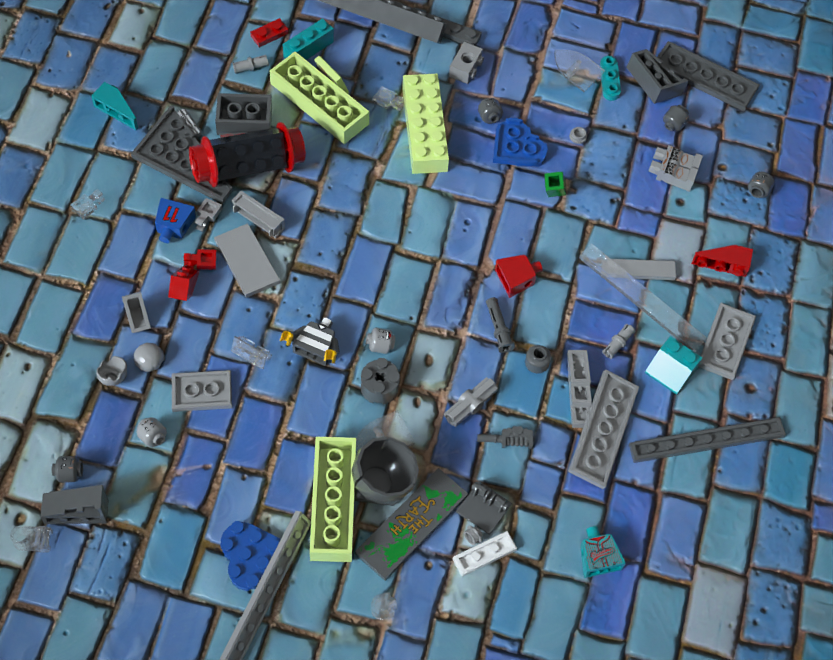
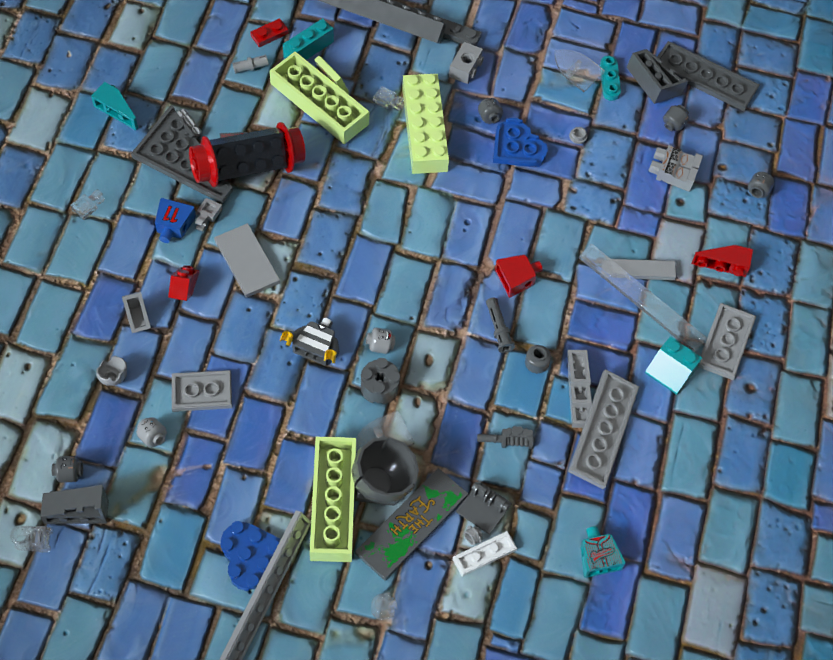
light grey hair [133,343,165,372] -> none
red plate [184,249,216,270] -> none
dark grey brick [215,93,272,135] -> none
clear hinge [231,336,272,369] -> none
light grey container [232,191,285,239] -> none
light grey piece [444,377,498,427] -> none
green brick [544,171,566,197] -> none
light grey pin [602,324,635,359] -> none
dark grey tile [629,417,786,463] -> none

